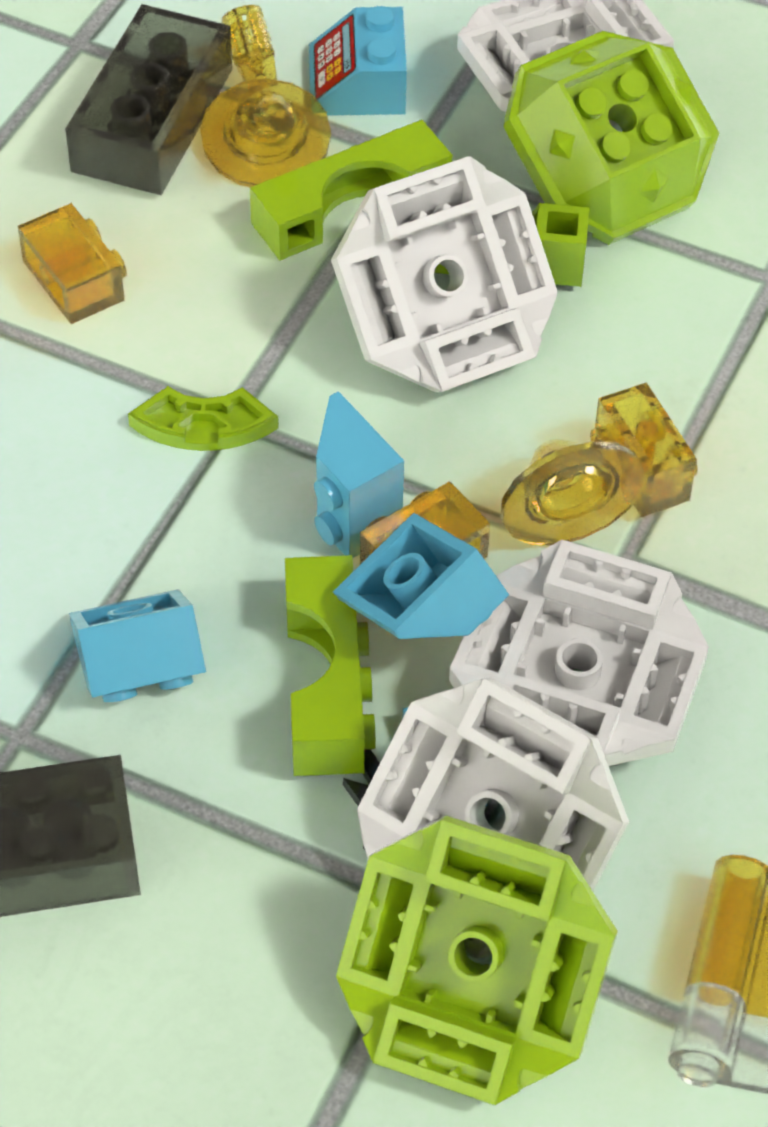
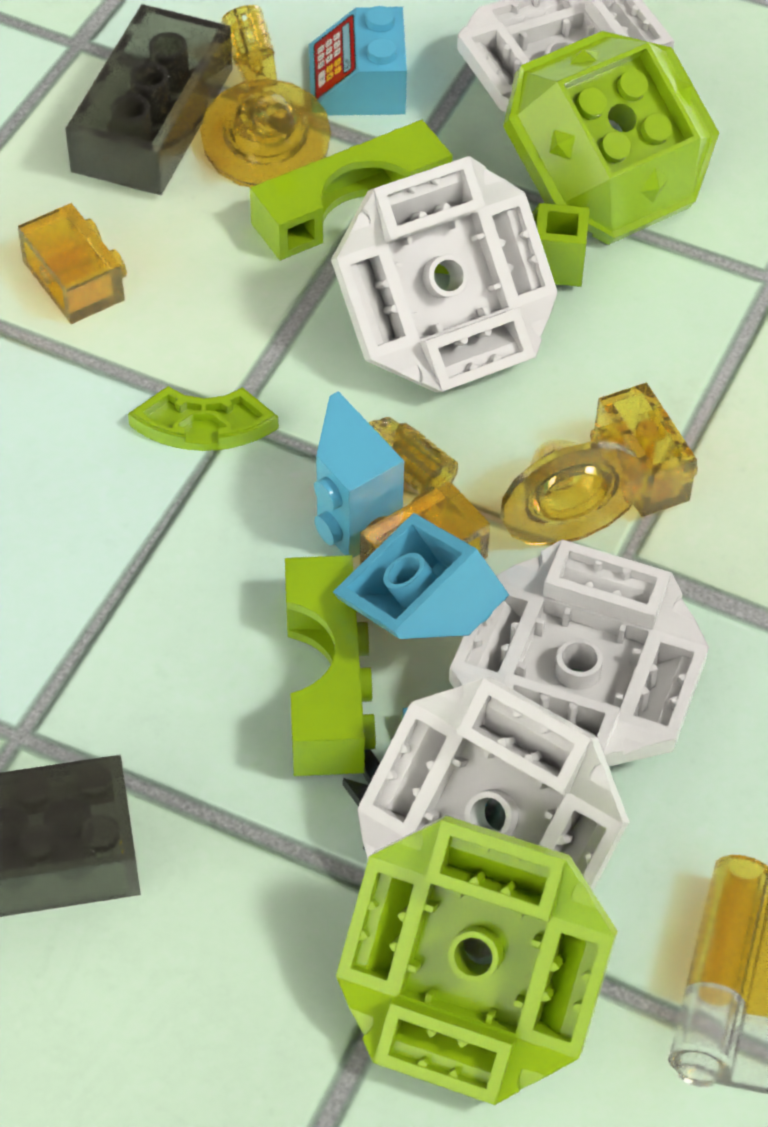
medium azure slope [69,589,206,702] -> none
none -> clear yellow hinge [369,417,458,500]

